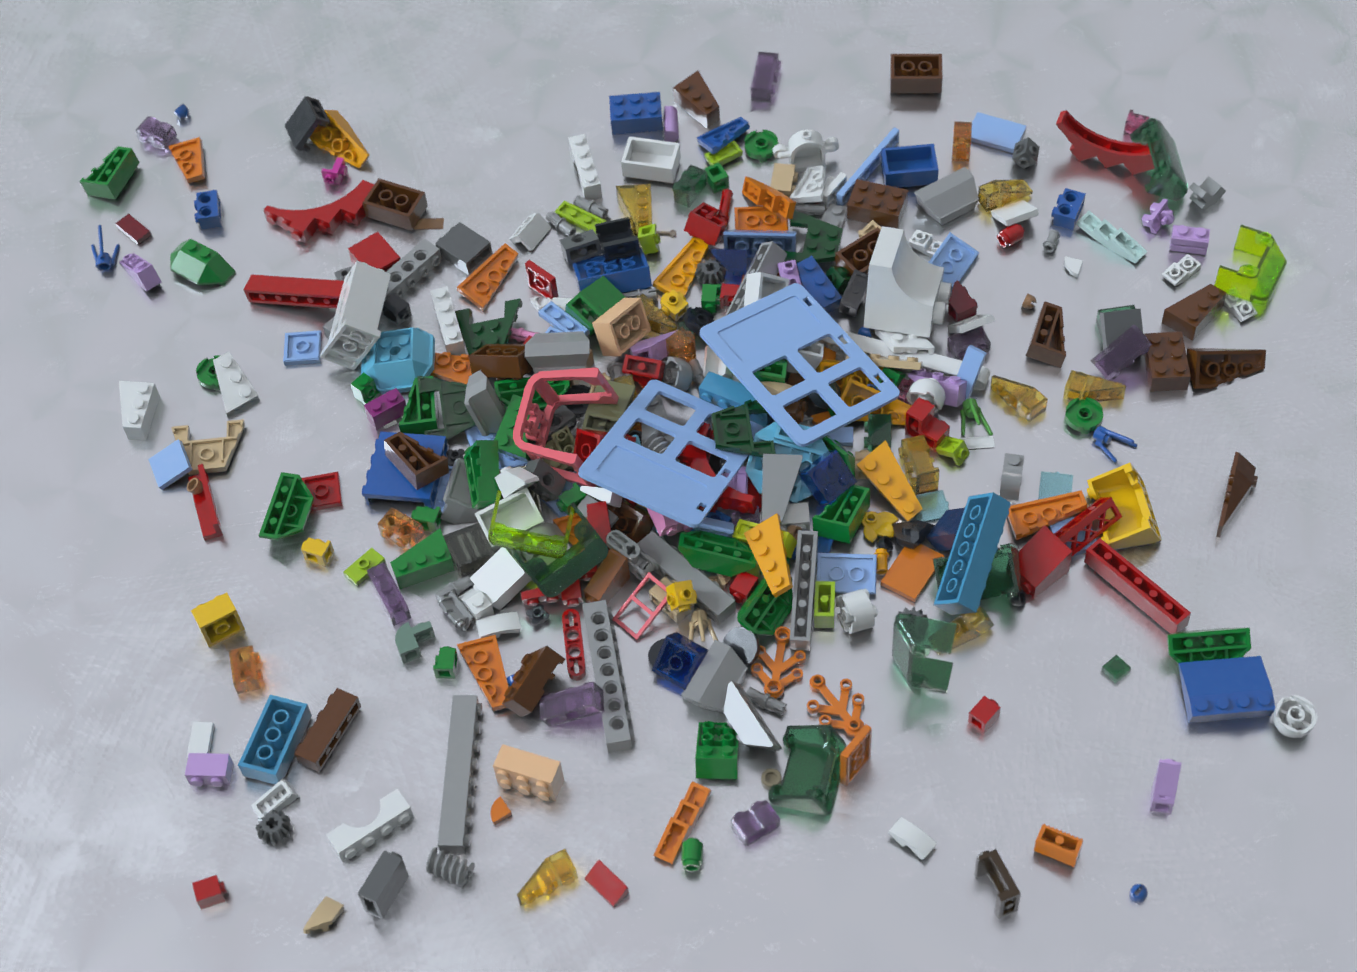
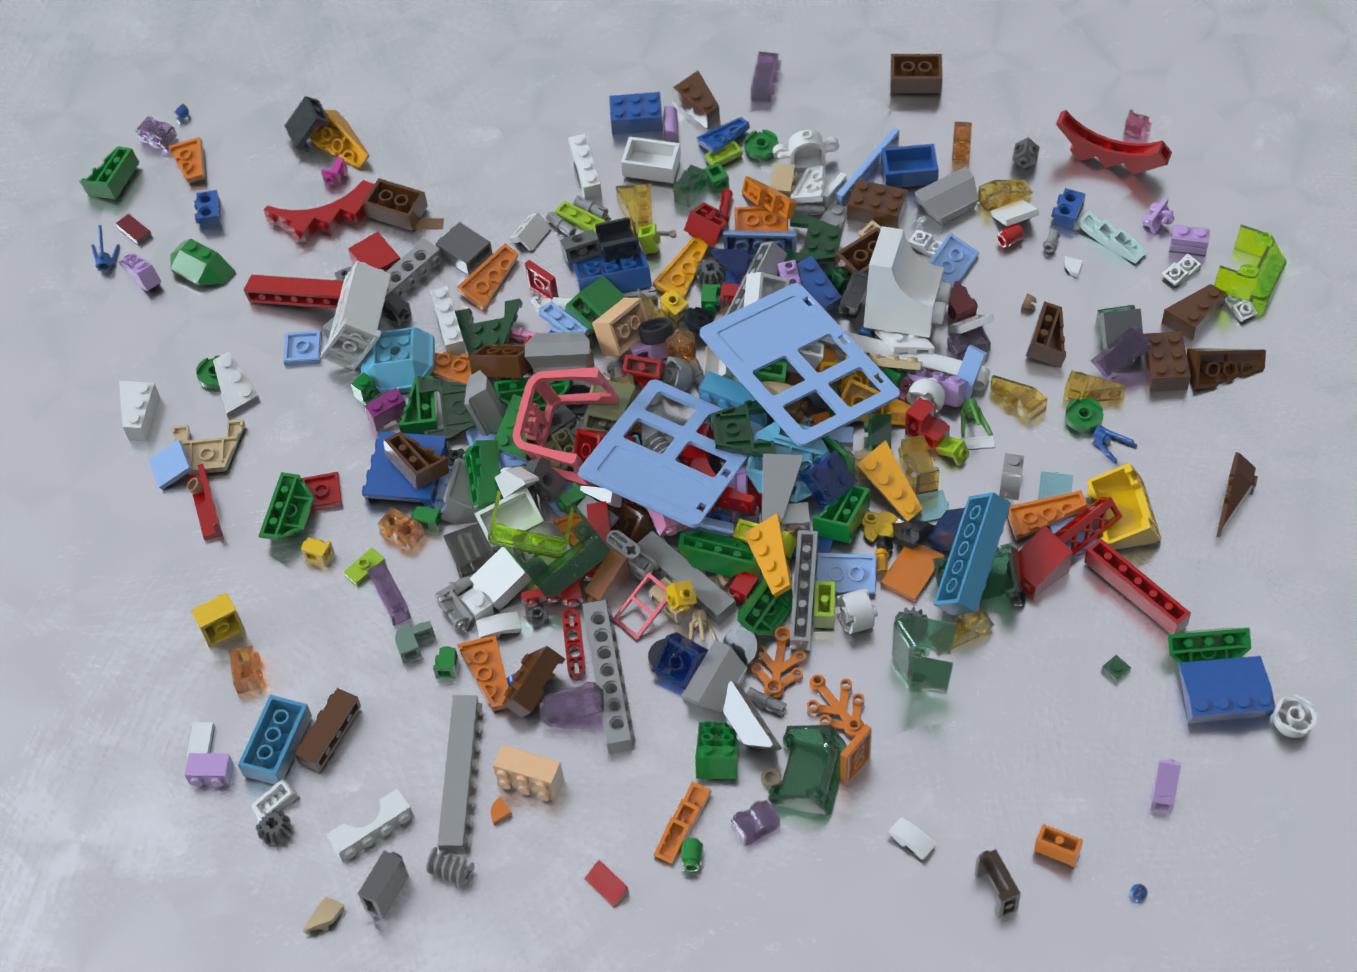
red brick [192,875,227,910] -> none
green wedge [390,528,455,590] -> none
clear yellow slope [517,849,578,906] -> none
light blue tile [965,112,1026,153] -> none
red brick [968,696,1001,733] -> none
clear green windscreen [1130,118,1188,201] -> none
light grey brick [1189,176,1226,209] -> none
none -> black tyre [638,317,675,345]

